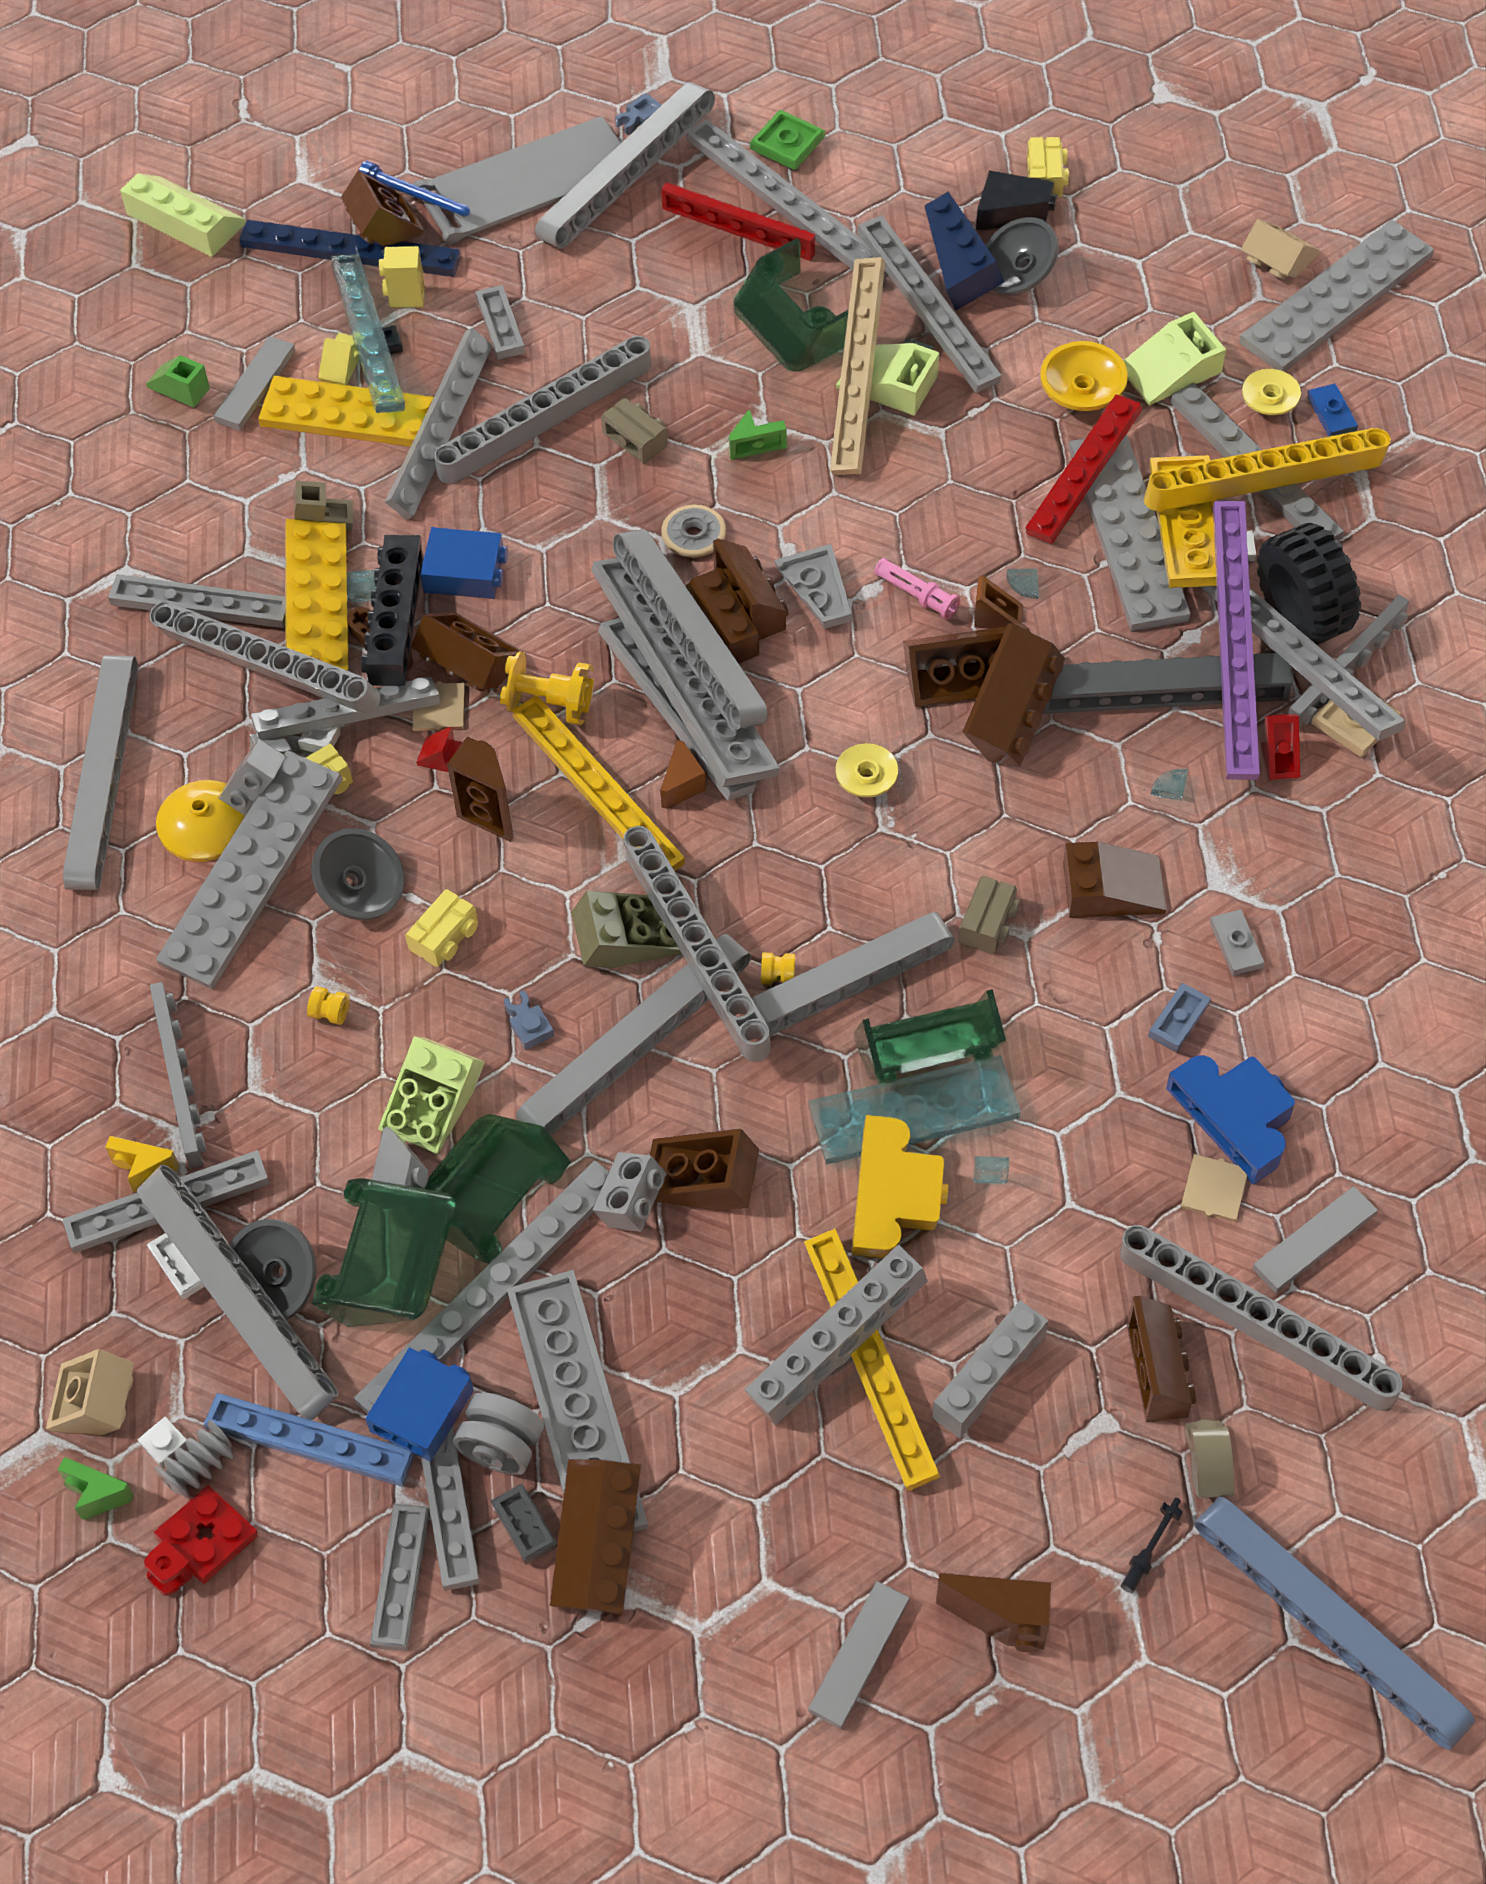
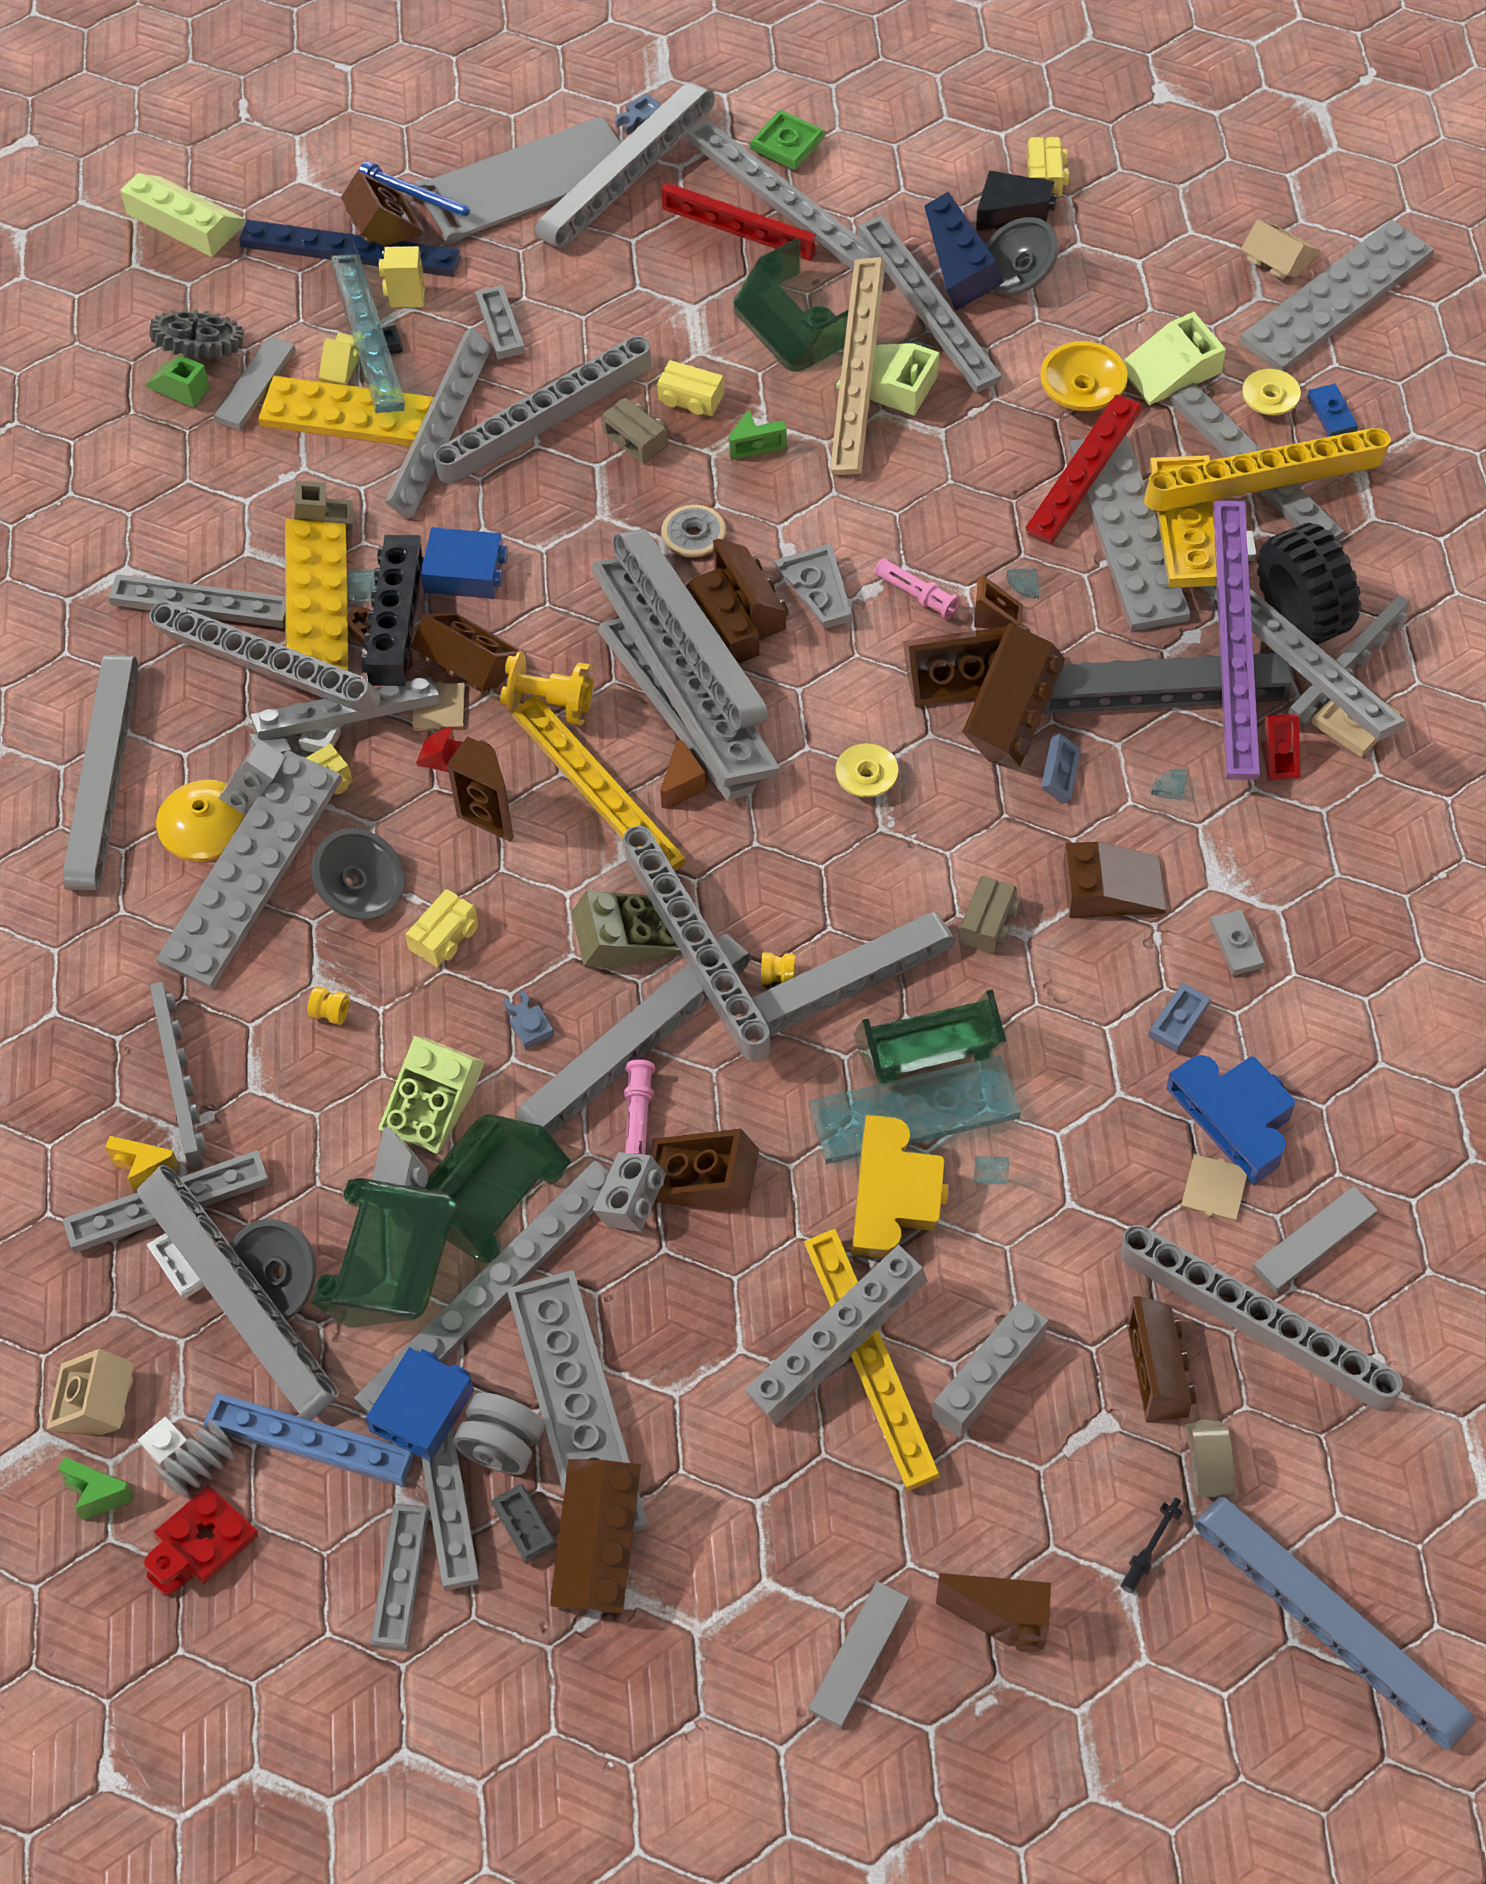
none -> dark grey gear [149,309,244,359]
none -> bright pink pin [624,1060,655,1155]
none -> light yellow brick [657,360,724,416]
none -> sand blue plate [1041,733,1081,804]

